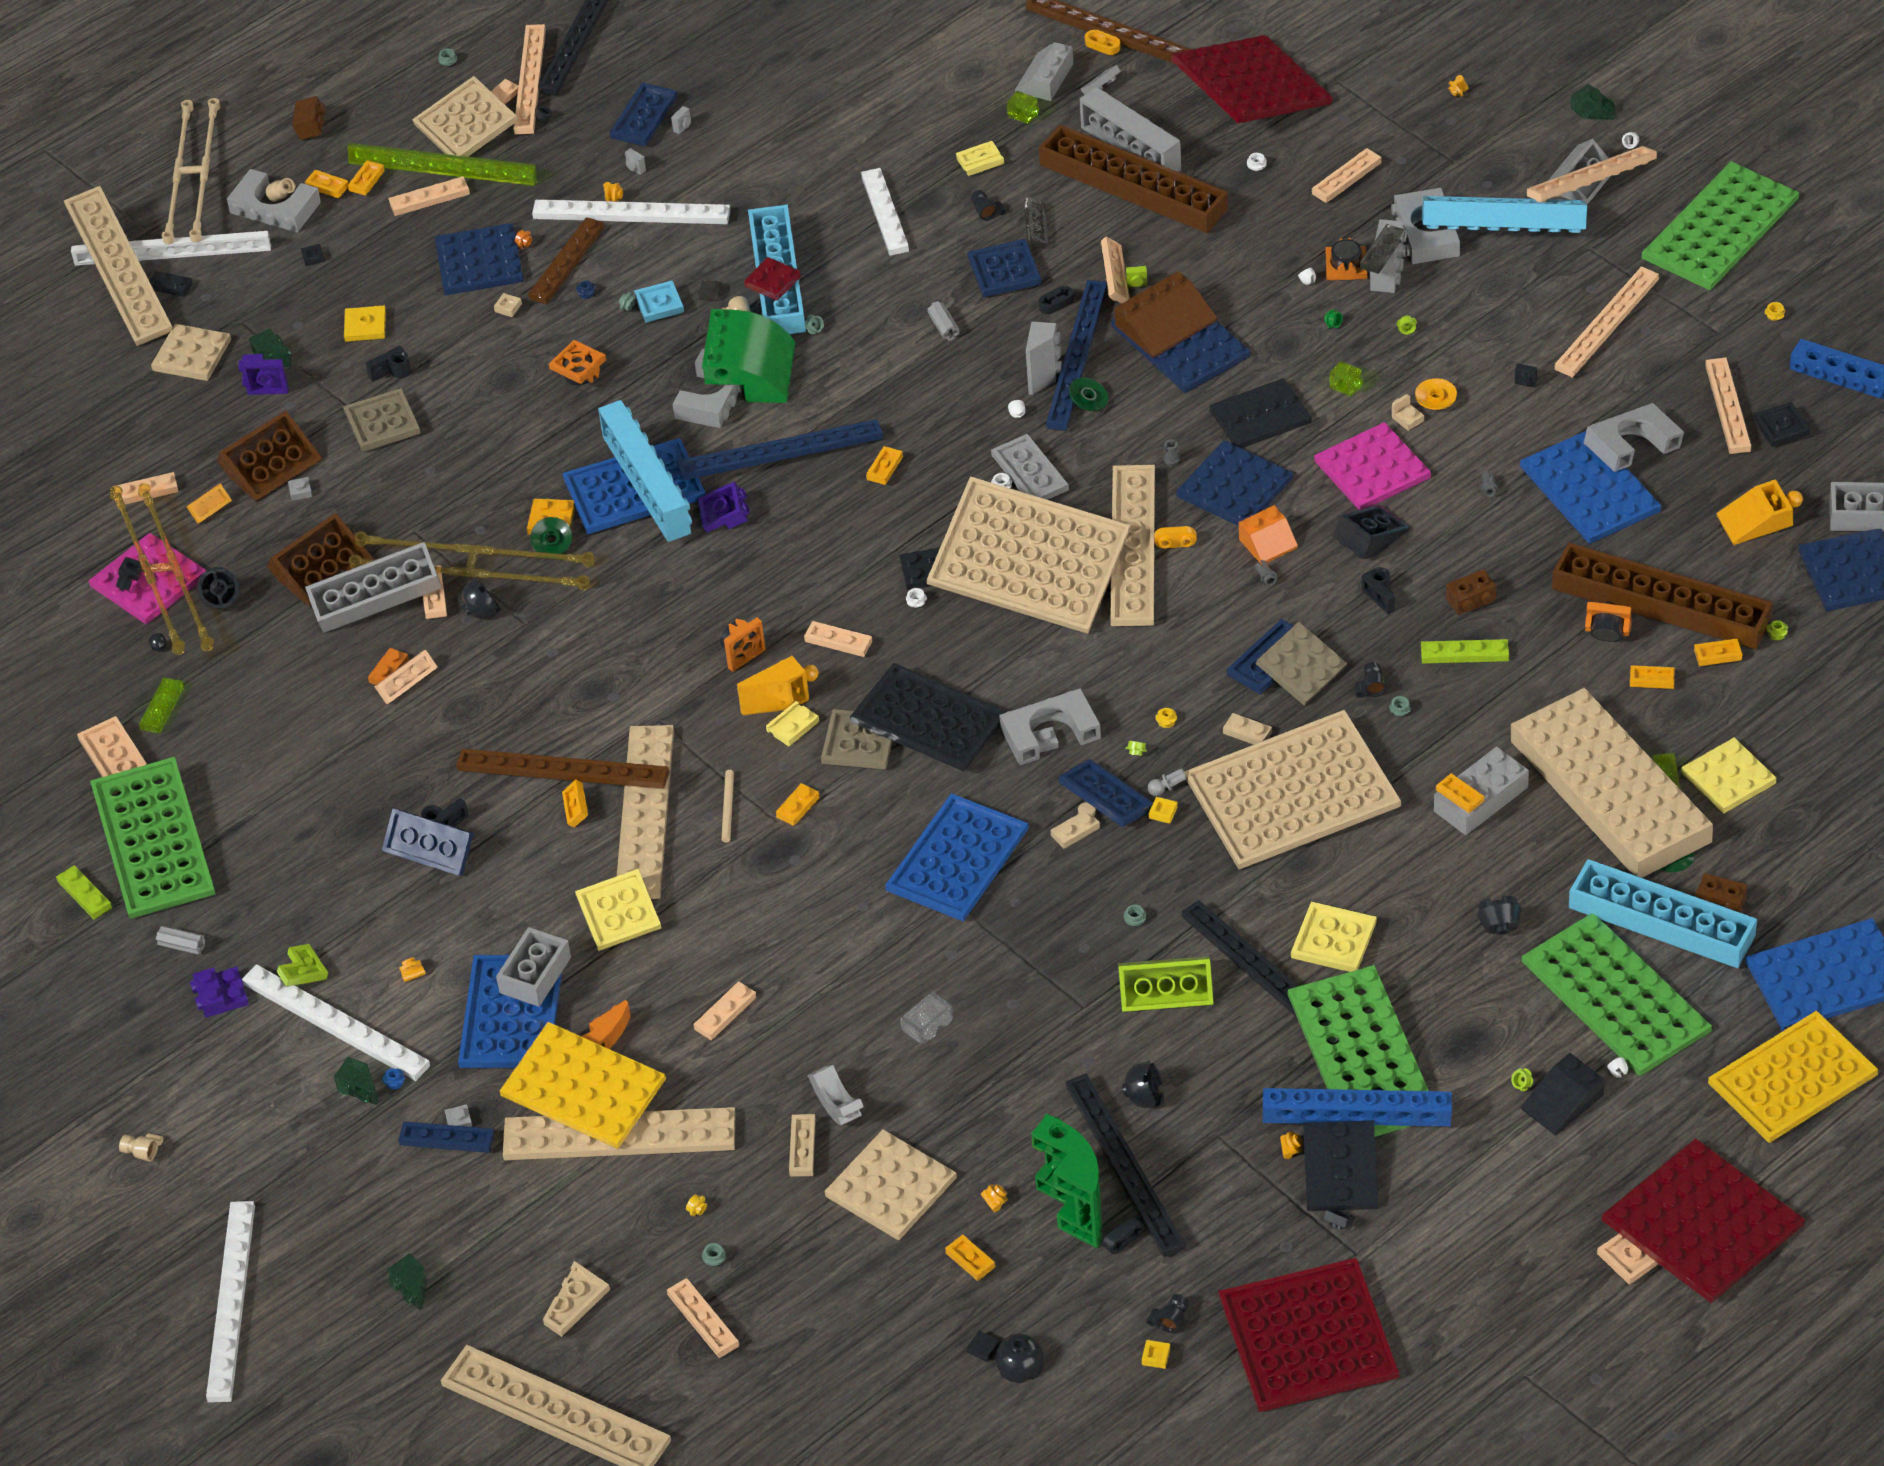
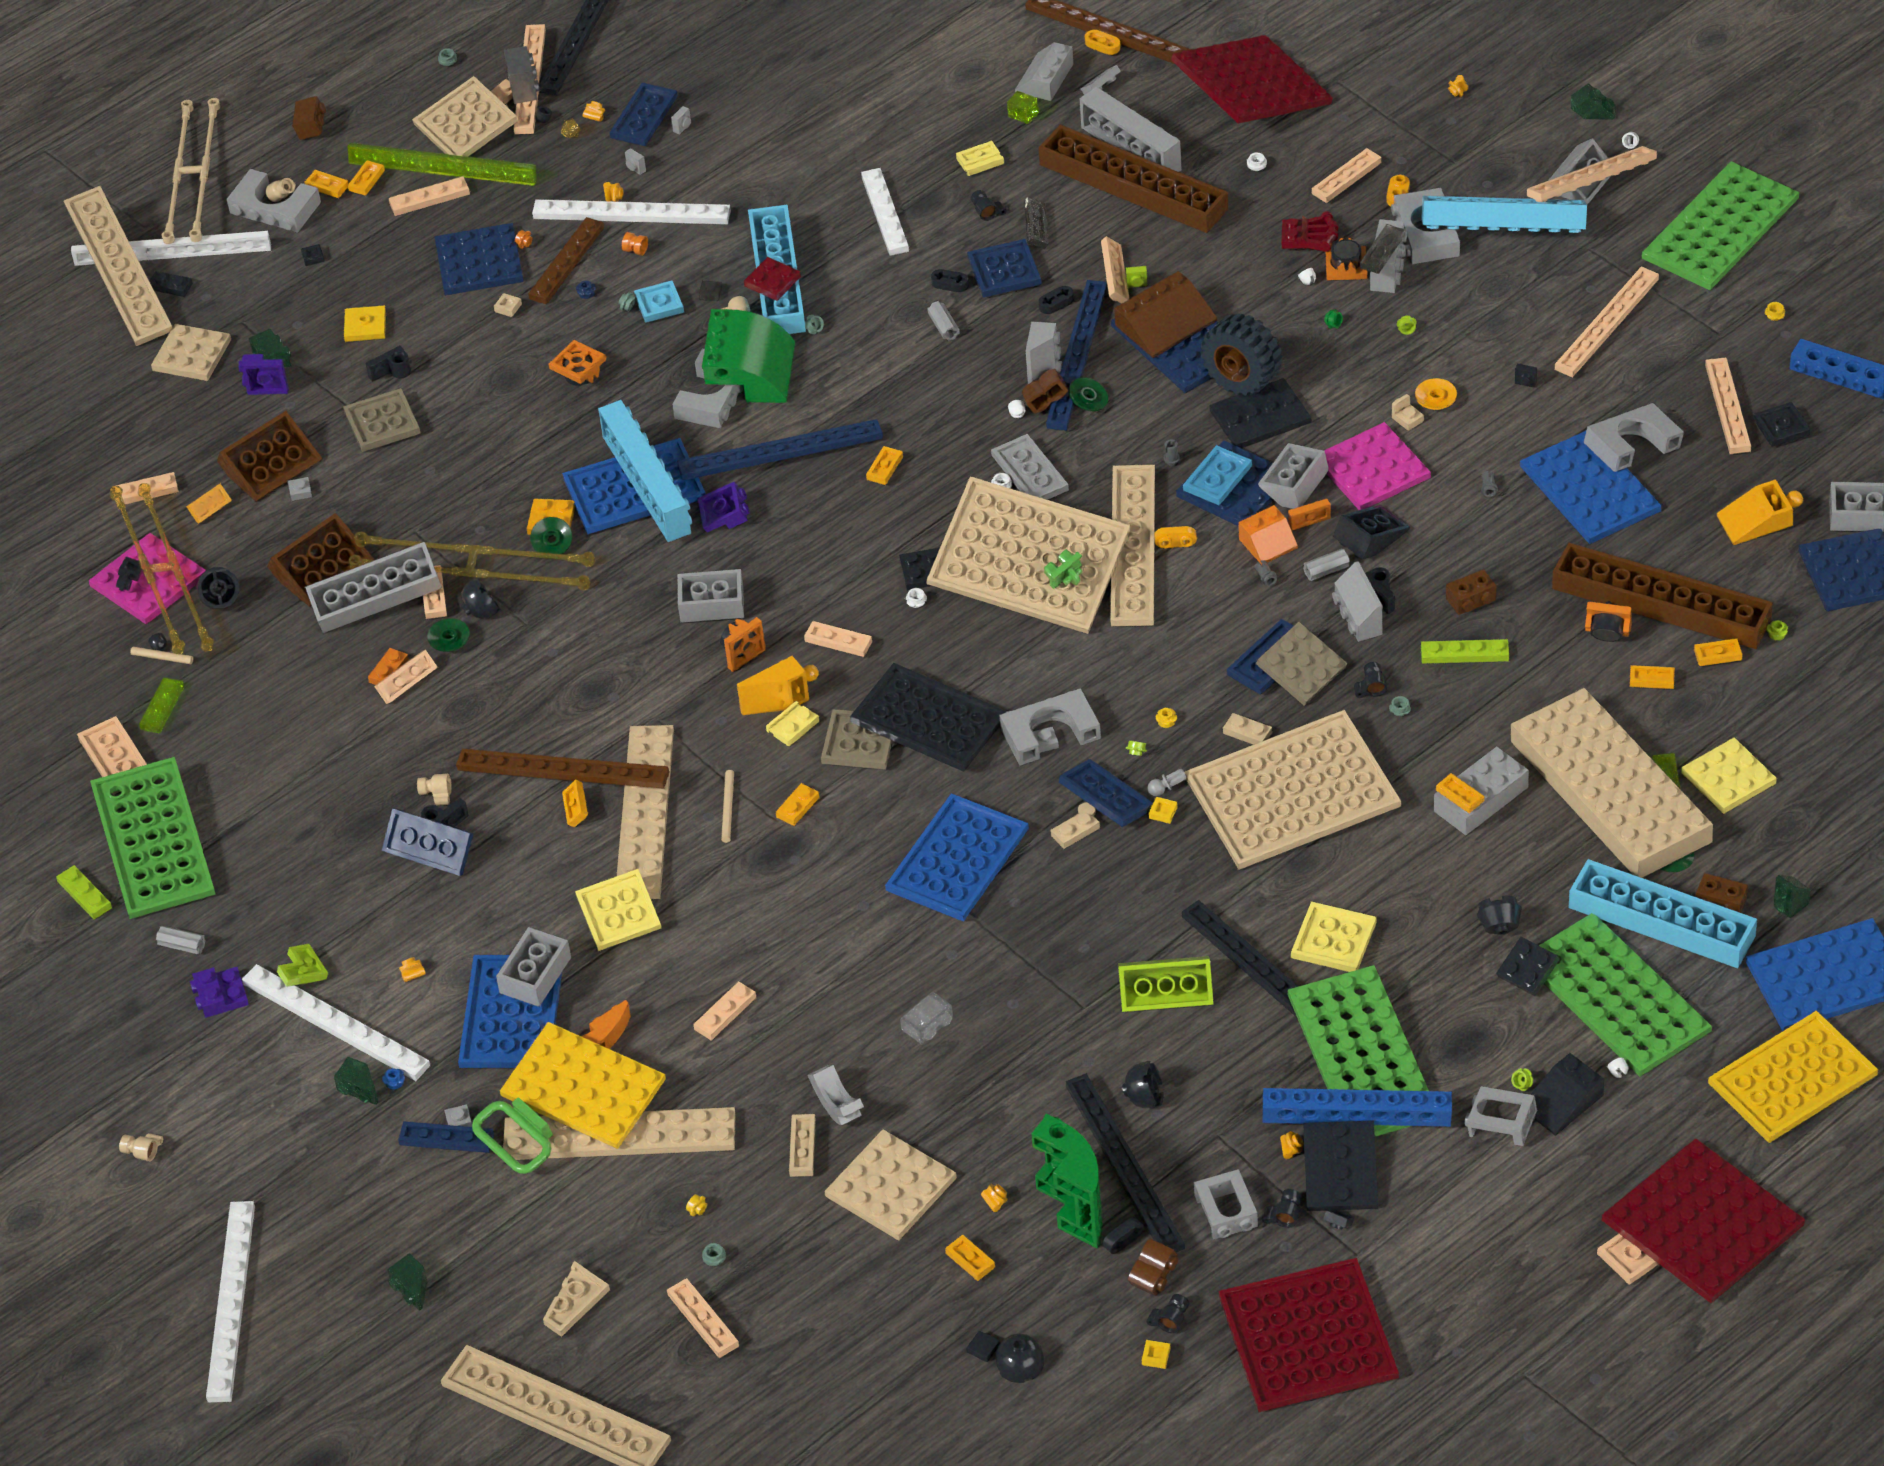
sand green plate [1124,905,1146,926] -> none
clear neon green brick [1329,361,1363,397] -> none
none -> tan bar [131,647,193,664]
none -> tan piece [417,773,451,806]
none -> dark green dish [427,618,470,652]
none -> bright green bar [472,1097,553,1174]
none -> flat silver brick [504,46,540,104]
none -> clear yellow plate [561,118,581,138]
none -> light orange plate [583,101,605,122]
none -> orange wheel [622,232,648,256]
none -> light grey brick [678,569,744,622]
none -> black beam [931,269,969,292]
none -> reddish brown brick [1022,369,1068,414]
none -> bright green hips [1044,549,1082,589]
none -> reddish brown brick [1128,1238,1178,1296]
none -> dark azure plate [1183,445,1252,505]
none -> light grey panel [1194,1169,1258,1240]
none -> black wheel [1201,314,1282,395]
none -> light grey slope [1258,443,1329,509]
none -> black piece [1262,1189,1301,1228]
none -> dark red plate [1281,211,1338,252]
none -> orange plate [1288,499,1331,531]
none -> light grey axle [1303,549,1350,581]
none -> light grey slope [1332,561,1382,642]
none -> light orange plate [1387,175,1410,207]
none -> light grey panel [1465,1086,1537,1146]
none -> black plate [1496,937,1560,996]
none -> clear green slope [1774,875,1810,918]

